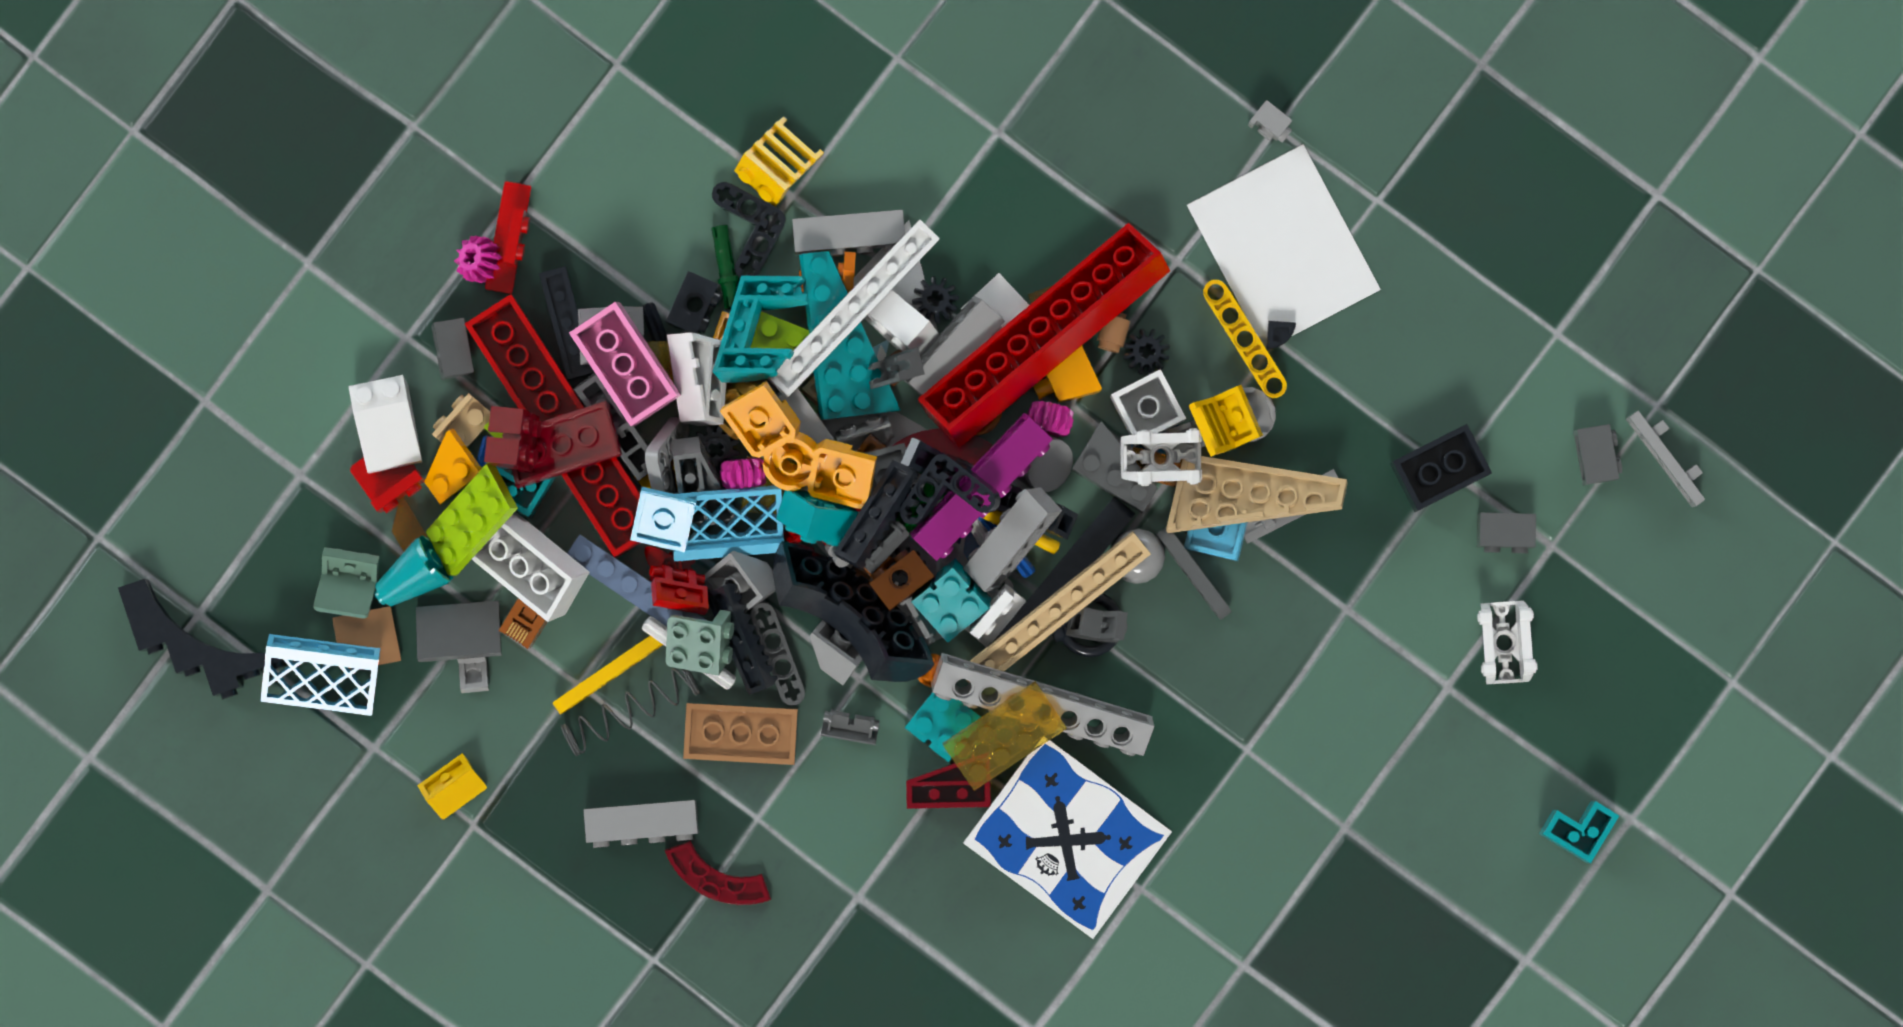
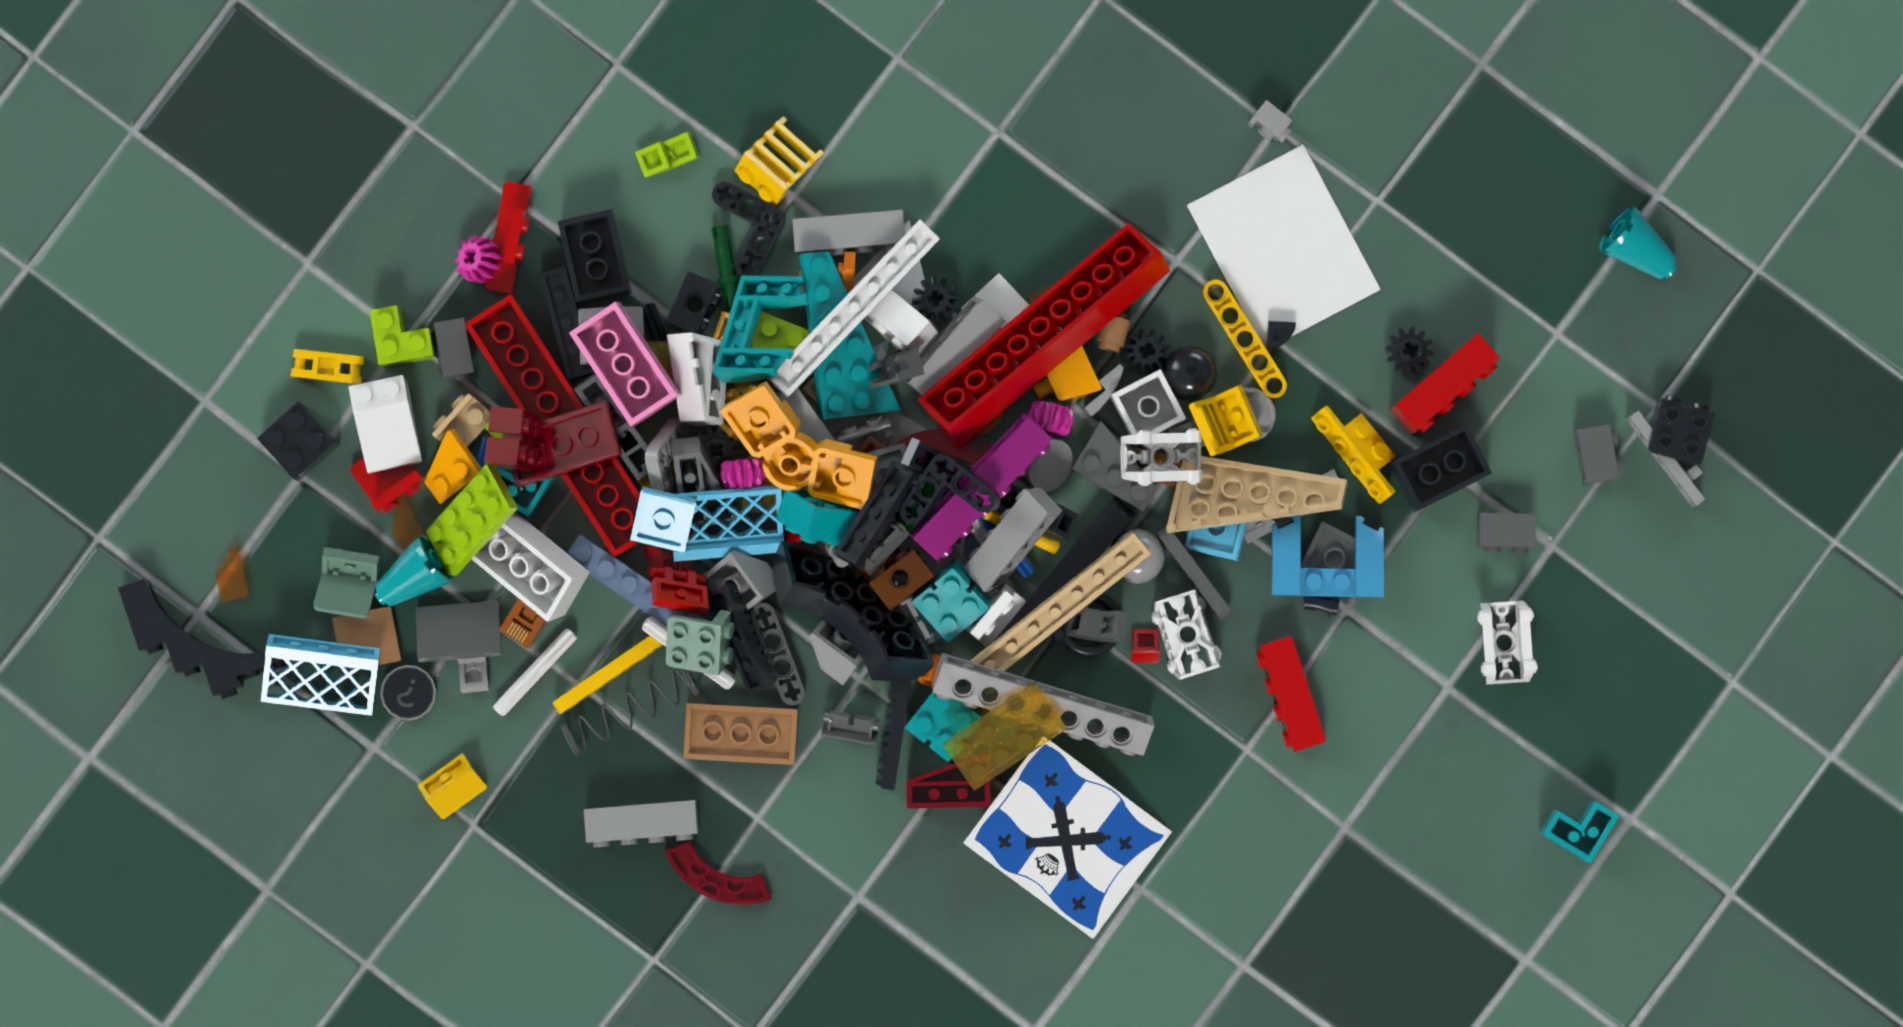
none -> clear orange tile [215,546,250,603]
none -> black brick [257,401,340,482]
none -> yellow plate [290,349,365,385]
none -> lime brick [369,305,437,368]
none -> black tile [381,665,437,721]
none -> white axle [493,628,577,716]
none -> black brick [557,209,632,306]
none -> lime slope [635,132,700,178]
none -> black gear [875,681,911,790]
none -> light grey slope [1084,364,1123,418]
none -> red slope [1131,629,1160,663]
none -> white piece [1151,589,1222,680]
none -> black cylinder [1162,345,1218,401]
none -> red brick [1255,636,1327,752]
none -> dark azure wedge [1271,515,1384,598]
none -> dark grey plate [1301,521,1355,569]
none -> black pin [1304,596,1340,618]
none -> yellow bracket [1311,406,1396,504]
none -> black gear [1384,326,1434,376]
none -> red brick [1389,333,1500,435]
none -> teal cone [1599,207,1677,279]
none -> black bracket [1648,395,1715,465]

